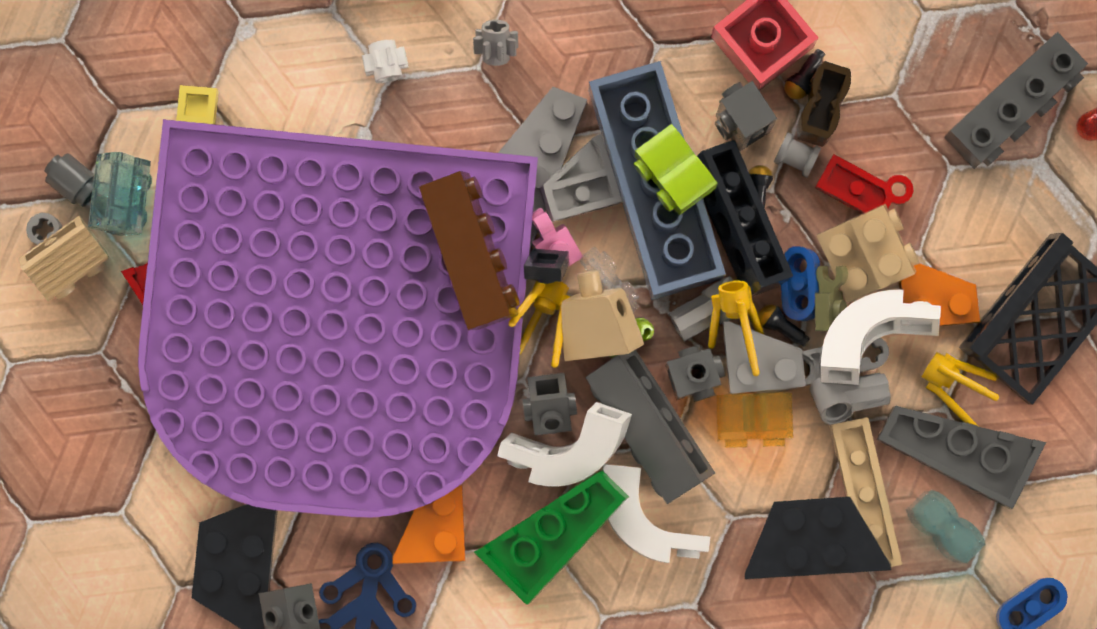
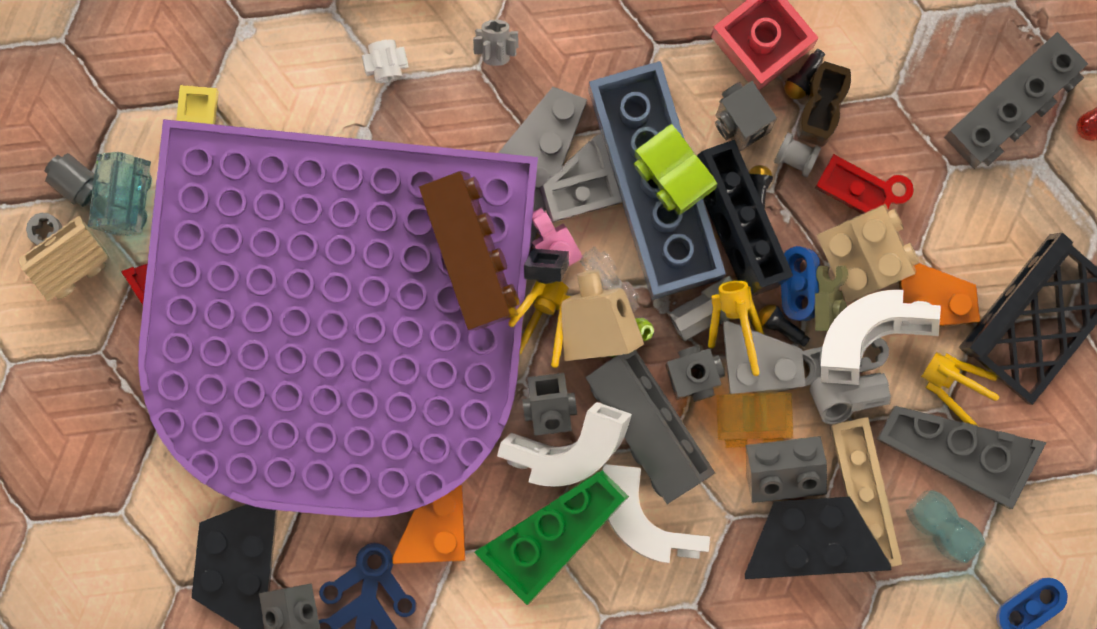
none -> dark grey brick [746,436,827,503]

